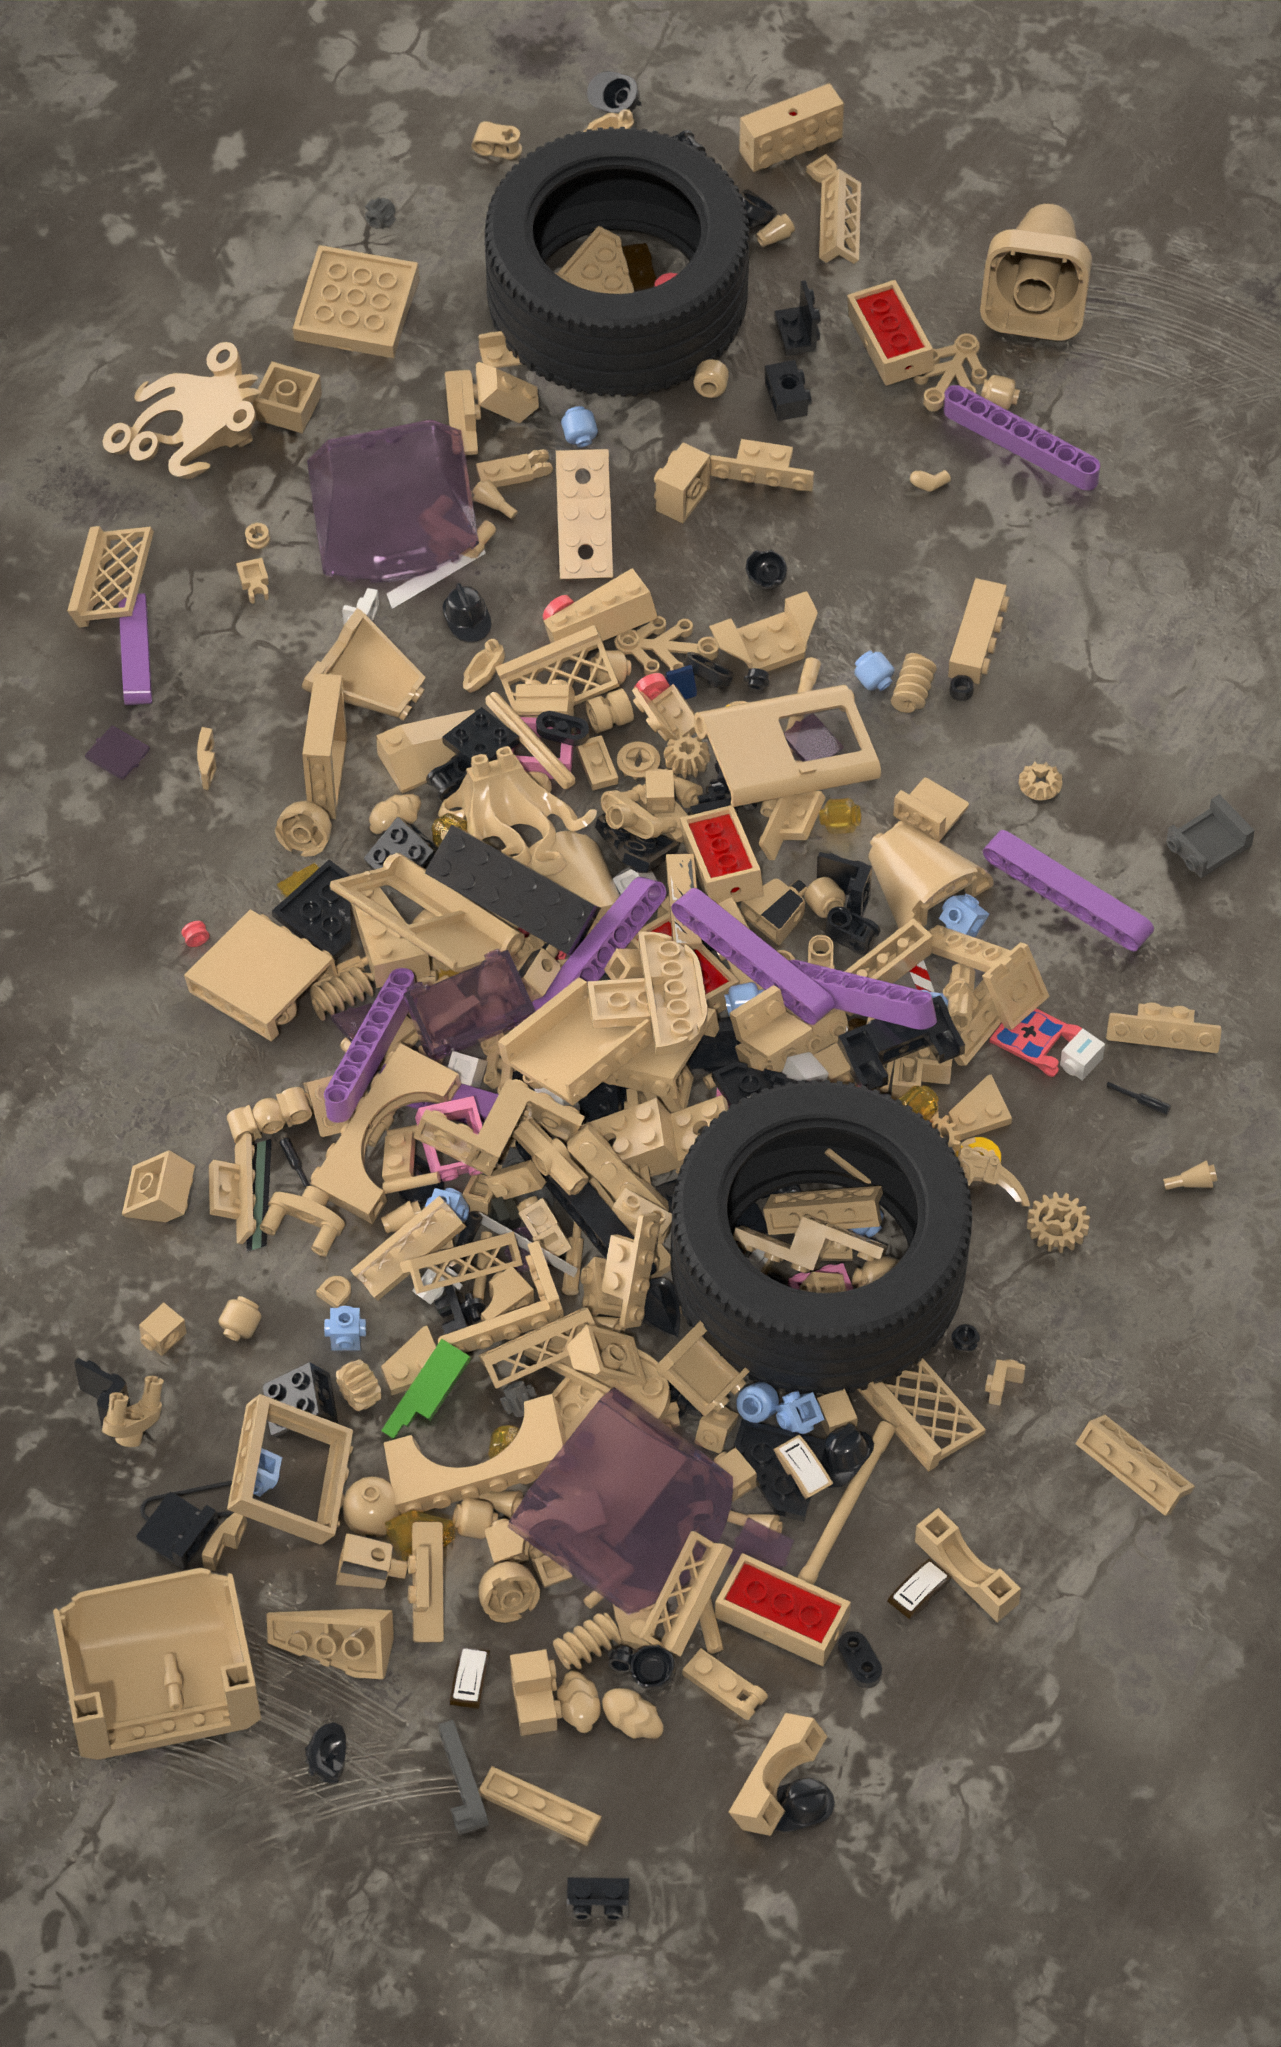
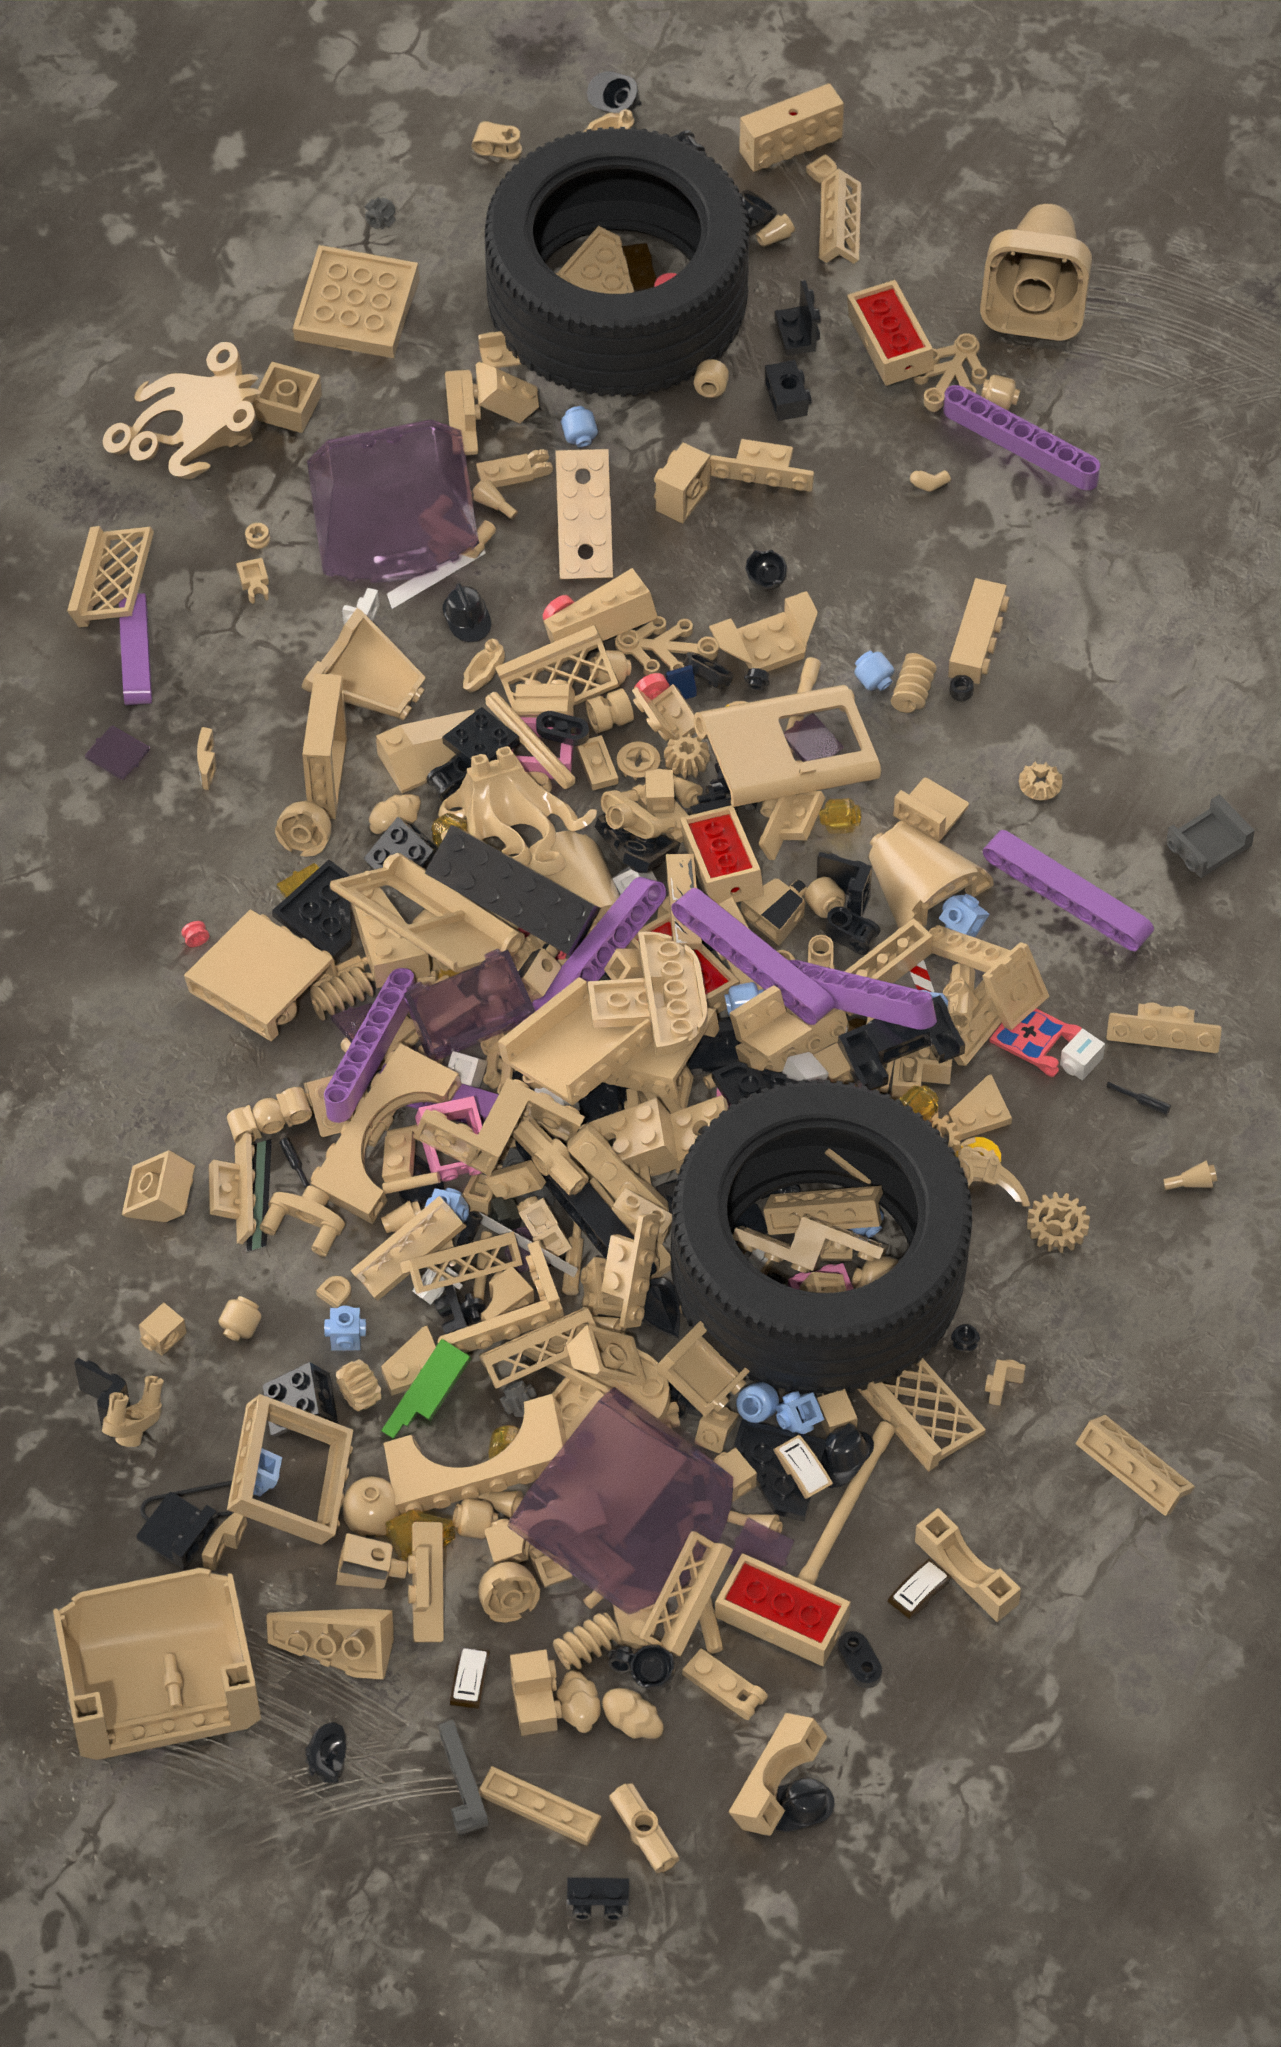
none -> tan piece [609,1783,679,1873]

